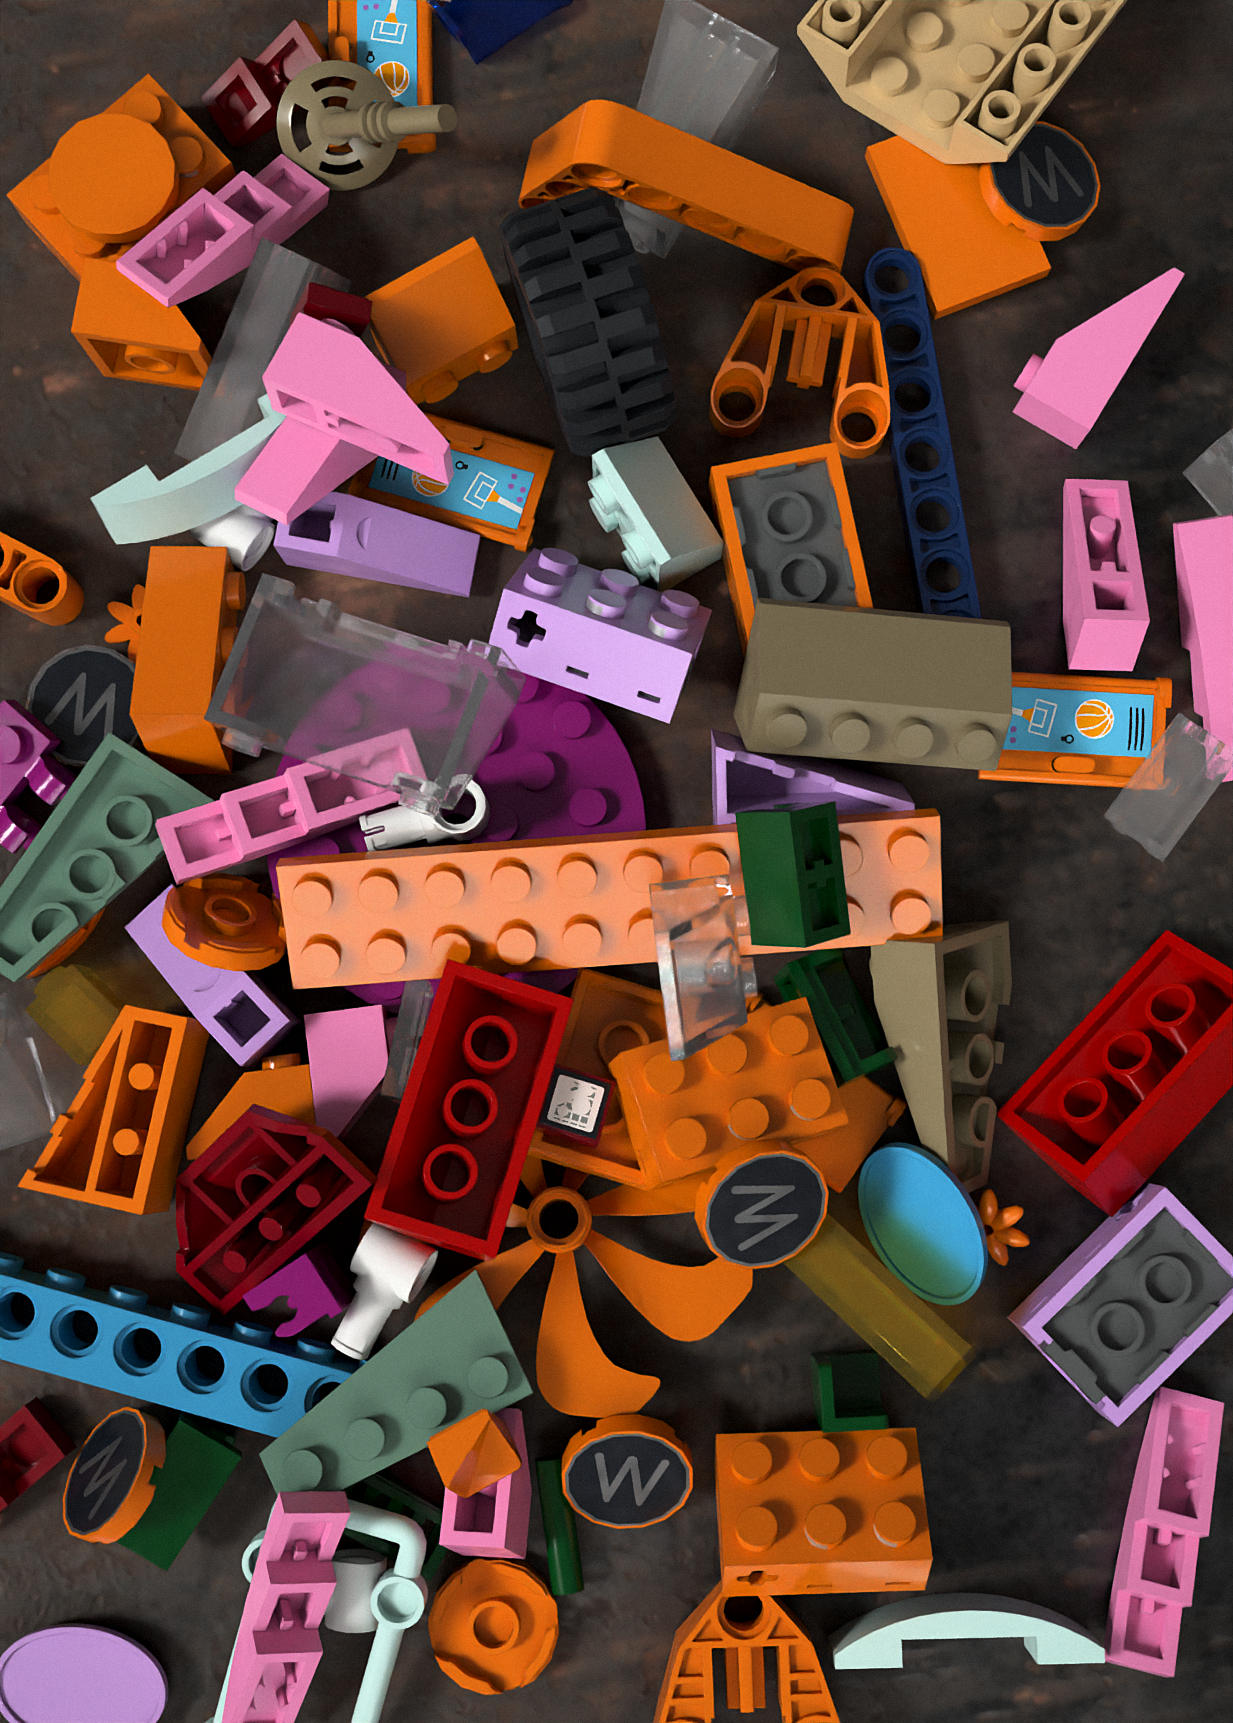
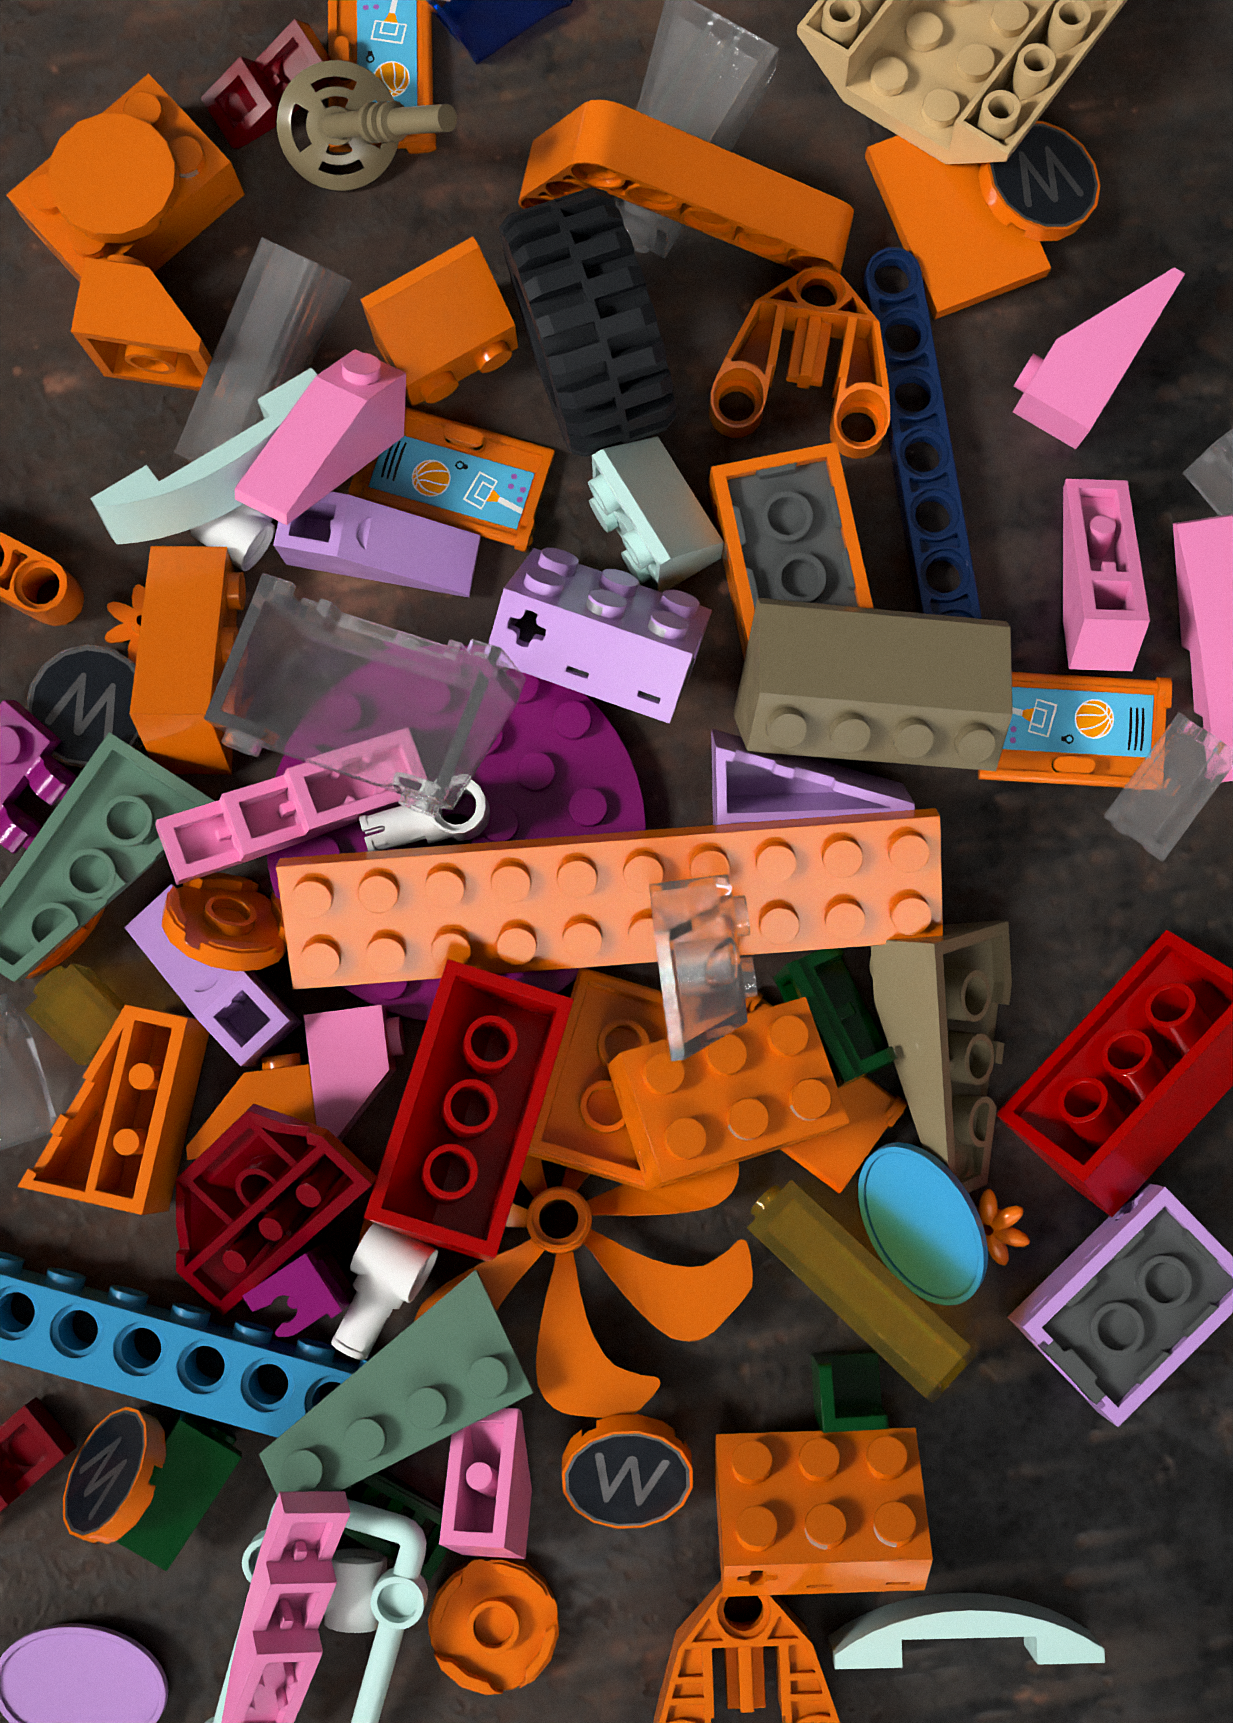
bright pink slope [116,154,330,308] -> none
bright pink slope [262,312,454,485] -> none
dark red tile [289,282,373,338] -> none
clear tile [380,980,434,1106] -> none
orange slope [426,1408,522,1499] -> none
tile [535,1063,616,1148] -> none
dark green piece [535,1453,585,1595] -> none
tile [694,1139,829,1270] -> none
dark green hinge [735,801,851,948] -> none
bright pink slope [1103,1386,1224,1677] -> none

